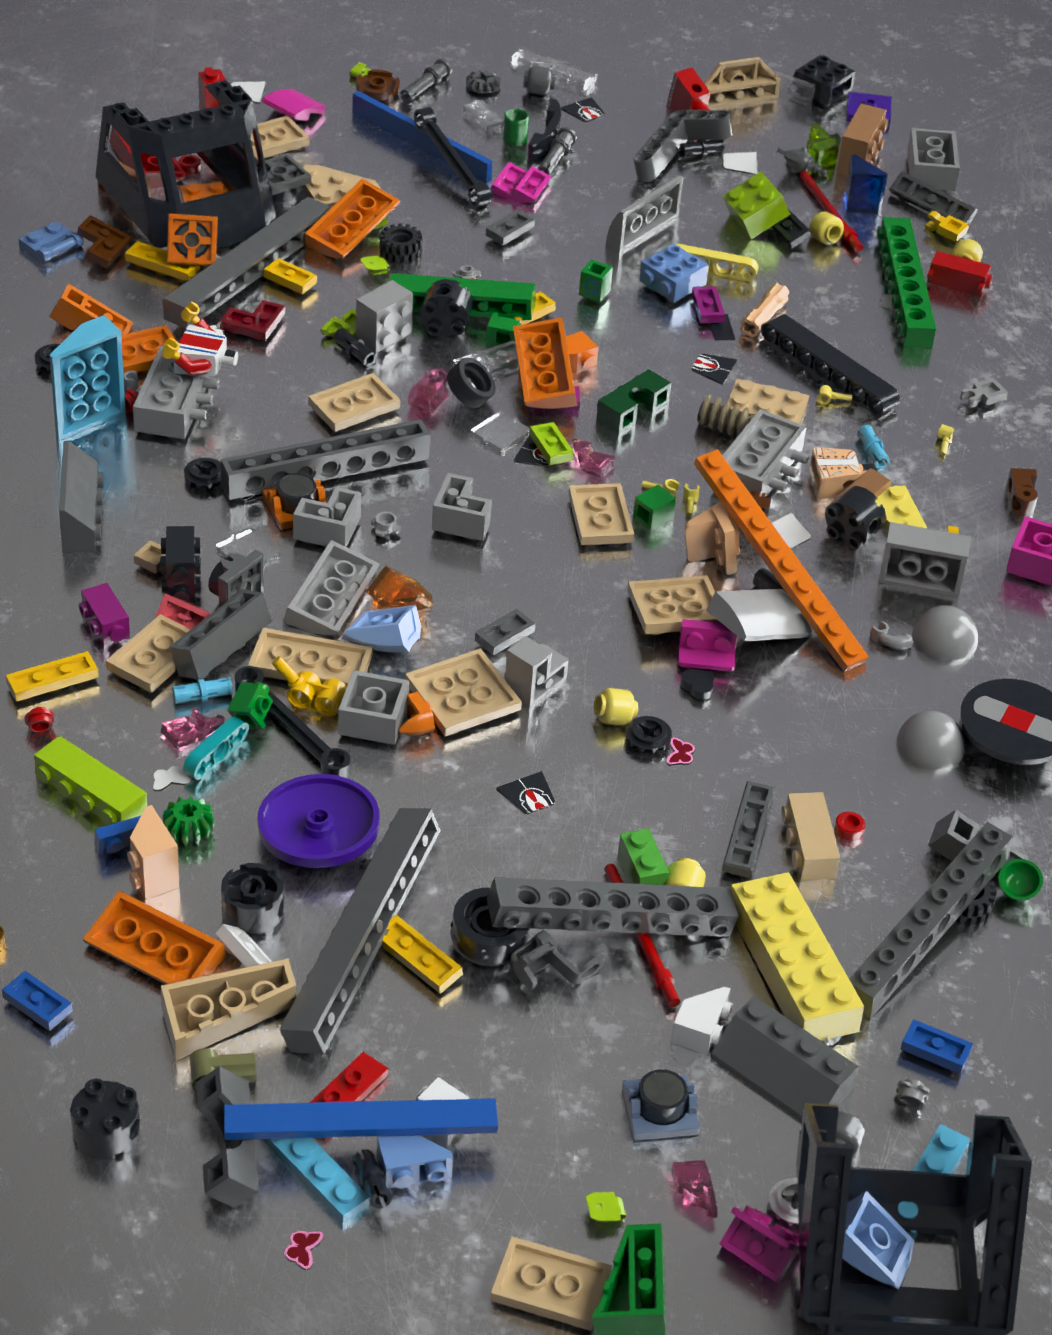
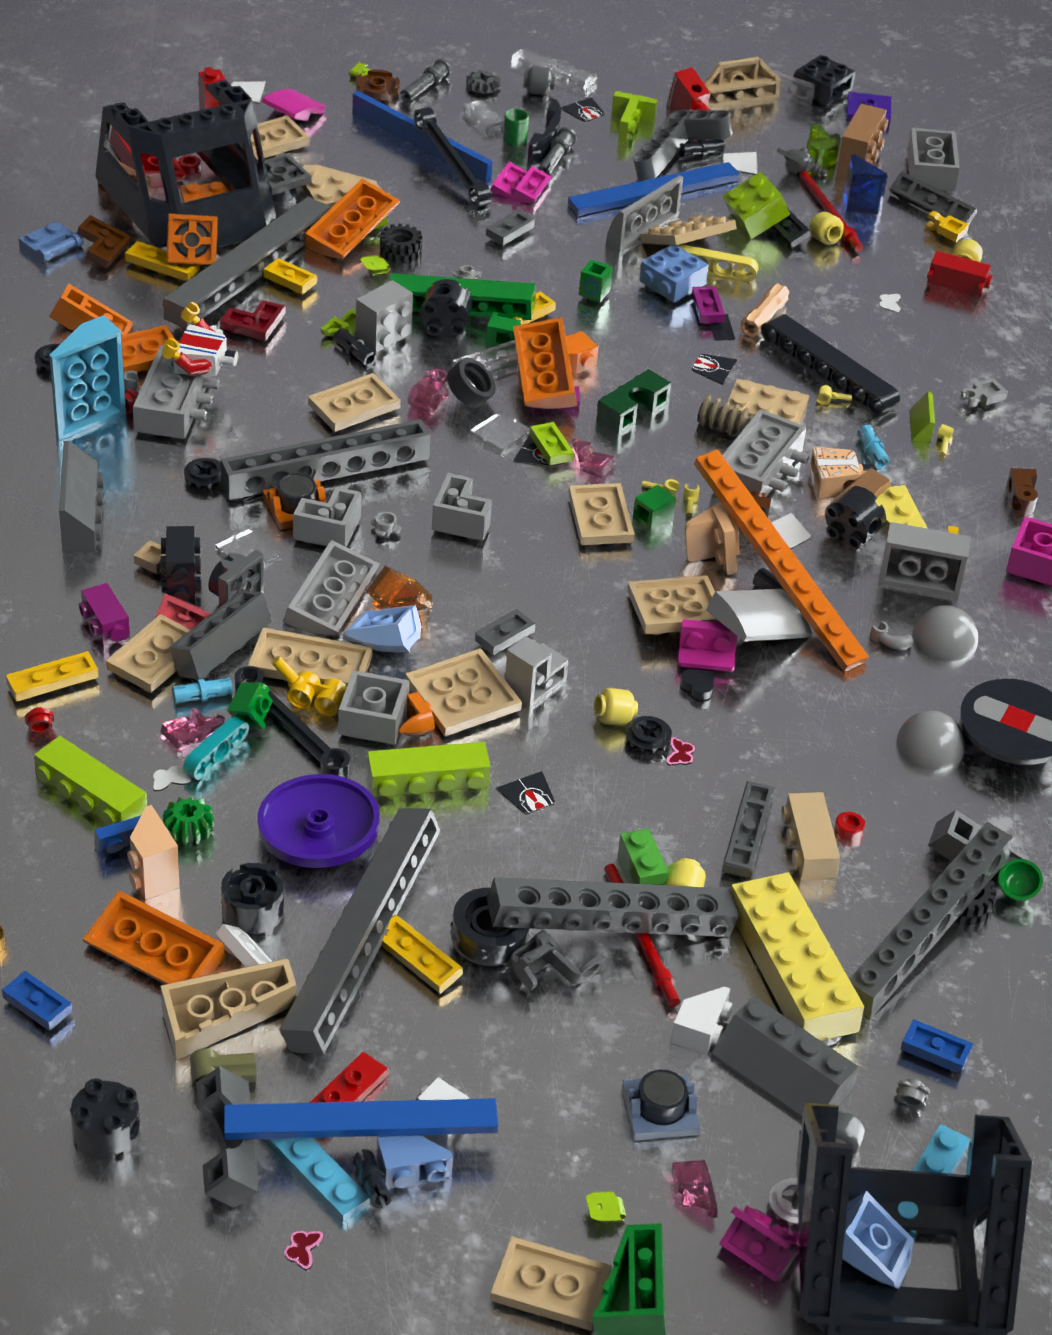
green brick [877,217,936,348] -> none
none -> lime brick [367,741,491,797]
none -> blue tile [568,162,740,216]
none -> lime bracket [611,91,658,142]
none -> tan plate [640,215,737,245]
none -> lime slope [909,392,935,443]

